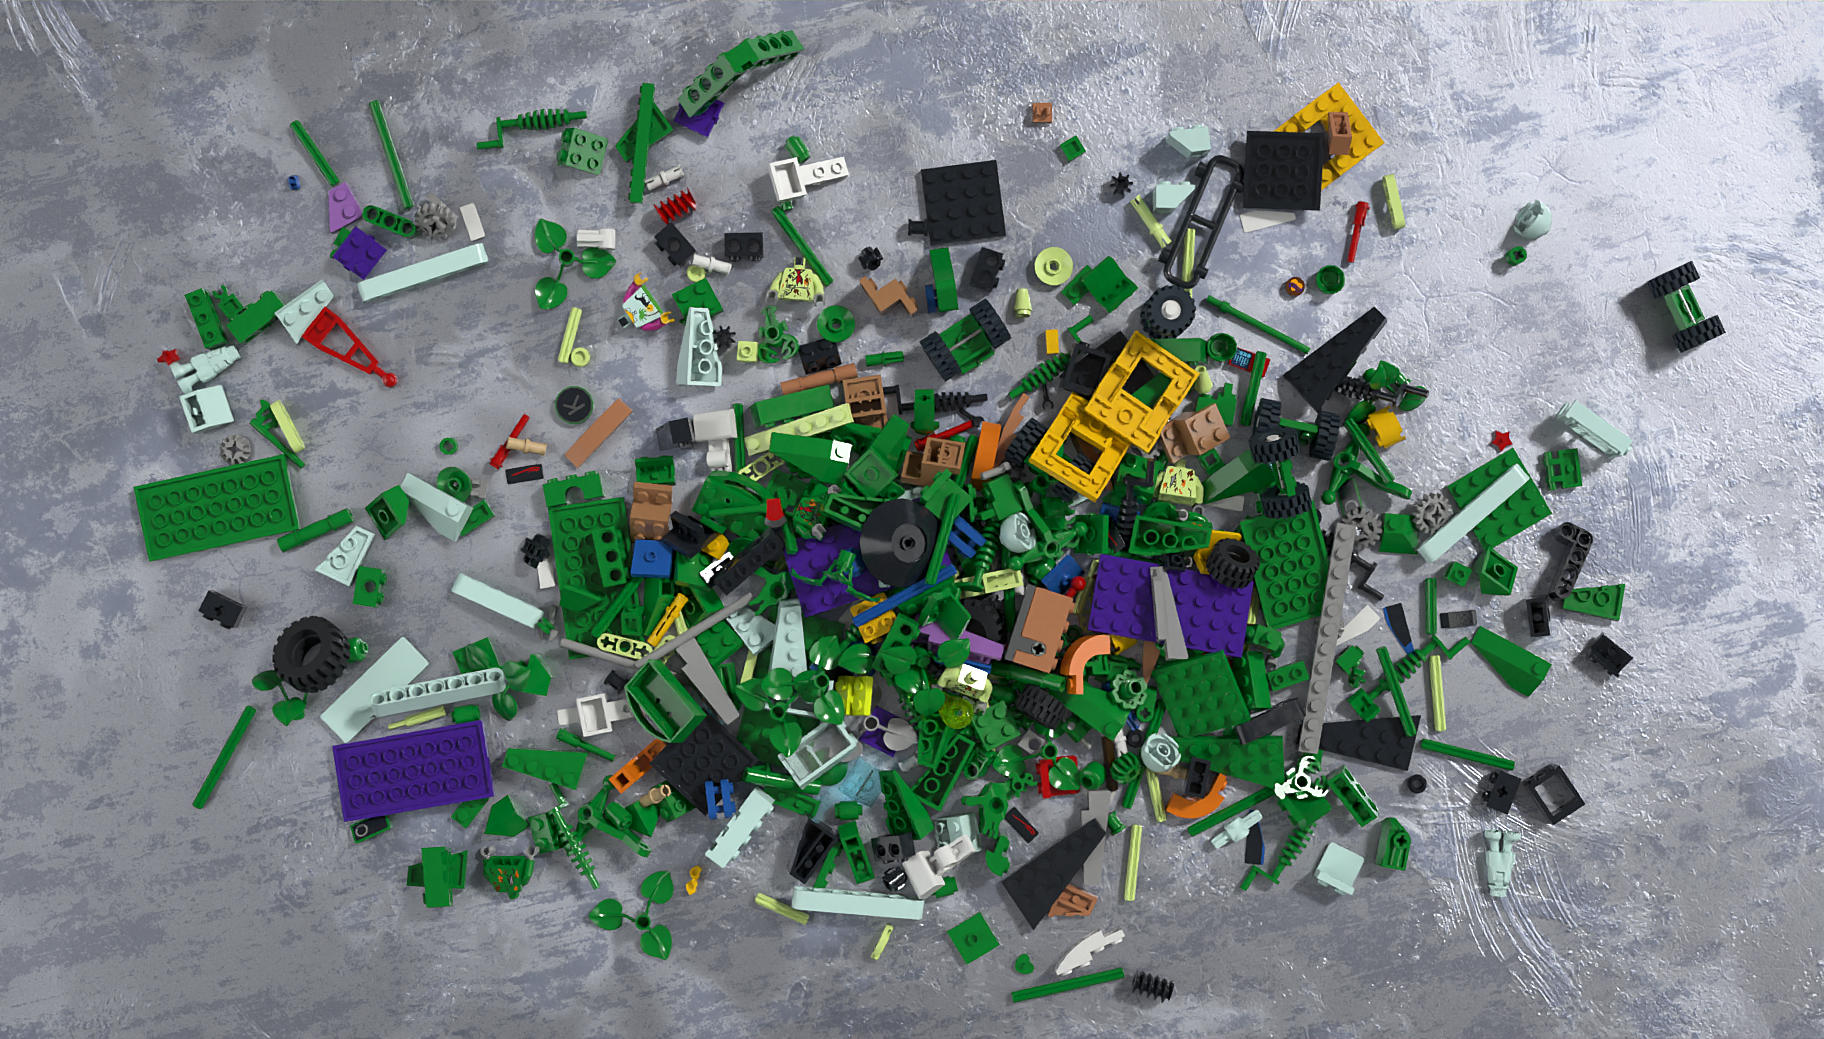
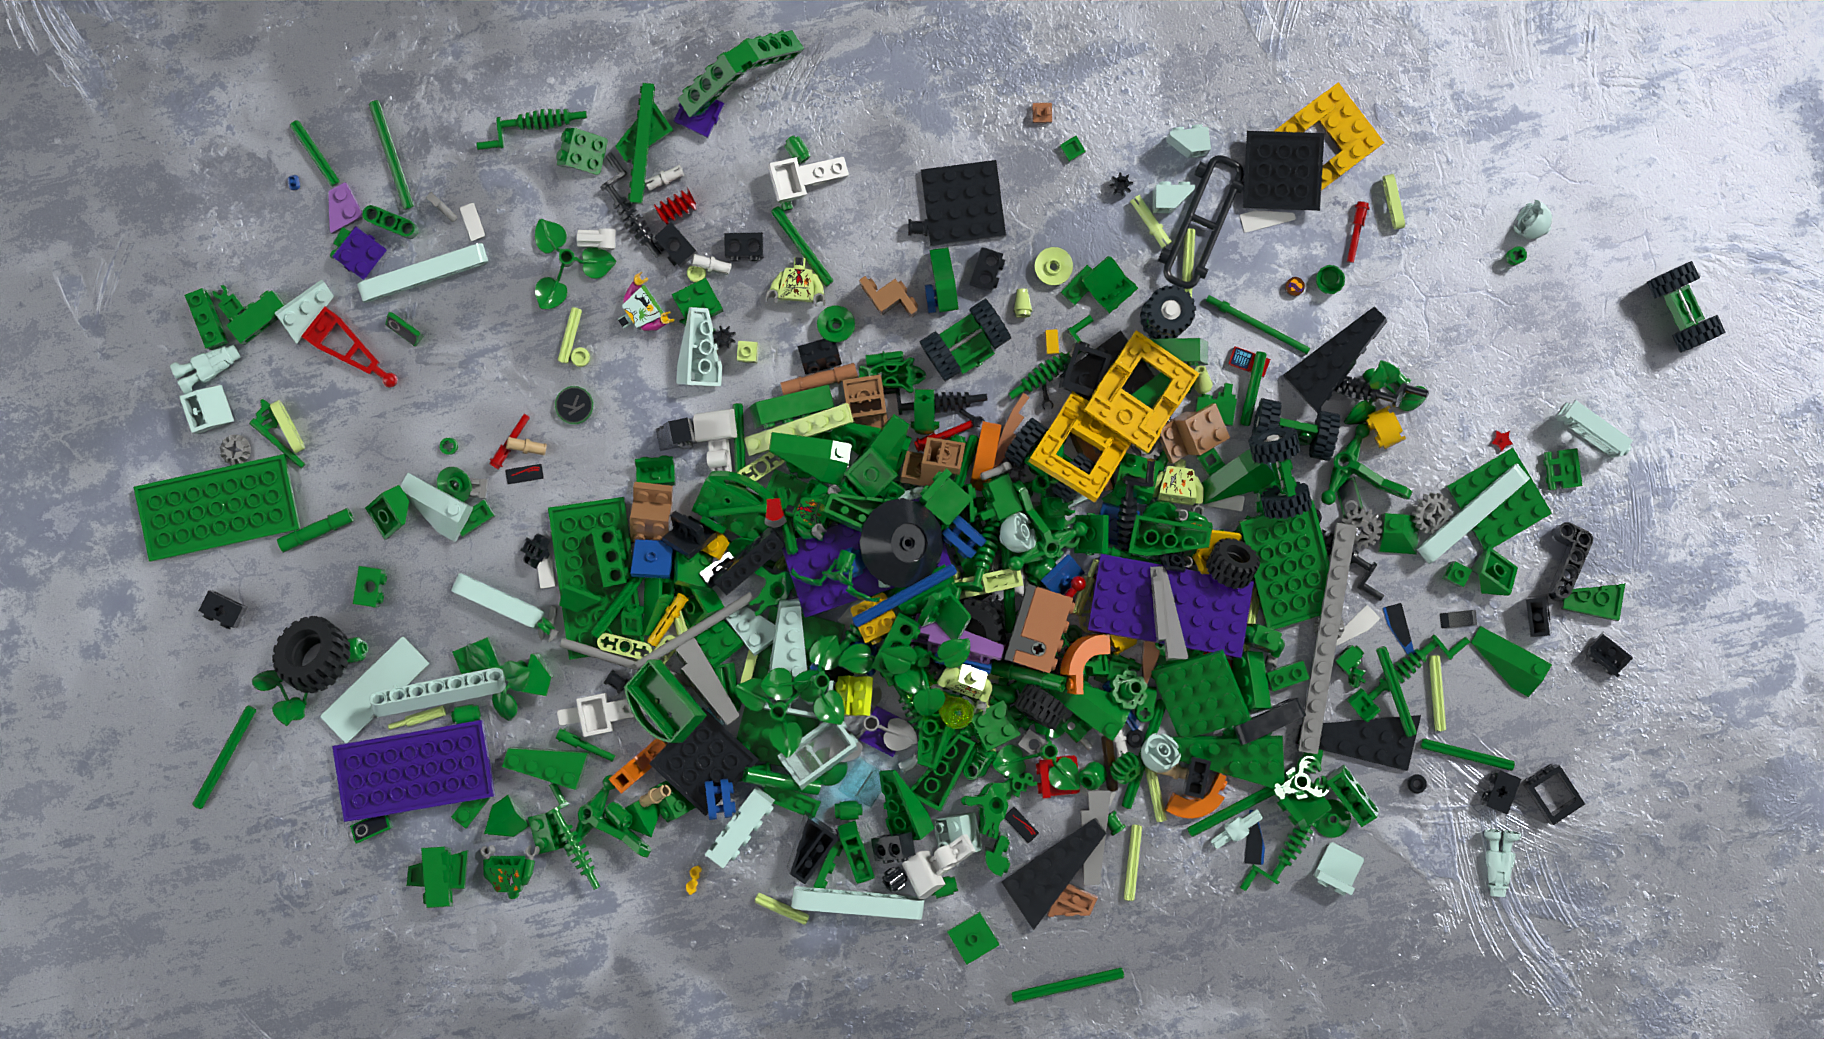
red piece [157,349,180,366] -> none
light aqua wing [315,526,375,586] -> none
light grey gear [414,202,457,240] -> none
green arch [542,470,606,507] -> none
nougat slope [564,398,633,468] -> none
green plant [589,871,674,960] -> none
green animal [758,305,799,363] -> none
black gear [858,246,883,271] -> none
yellowish green tile [870,923,893,960] -> none
green axle [925,493,960,585] -> none
green piece [1015,954,1034,974] -> none
white slope [1055,927,1125,976] -> none
black sticker [1108,516,1125,554] -> none
black piece [1131,970,1174,1003] -> none
green hair [1206,333,1237,362] -> none
nougat arch [1327,112,1352,155] -> none
green axle [1343,418,1395,484] -> none
green piece [1375,817,1411,871] -> none
green axle [1425,578,1437,635] -> none
none -> slope [385,312,424,347]
none -> black piece [600,152,662,258]
none -> green animal [859,357,927,393]
none -> green dish [1315,799,1351,838]

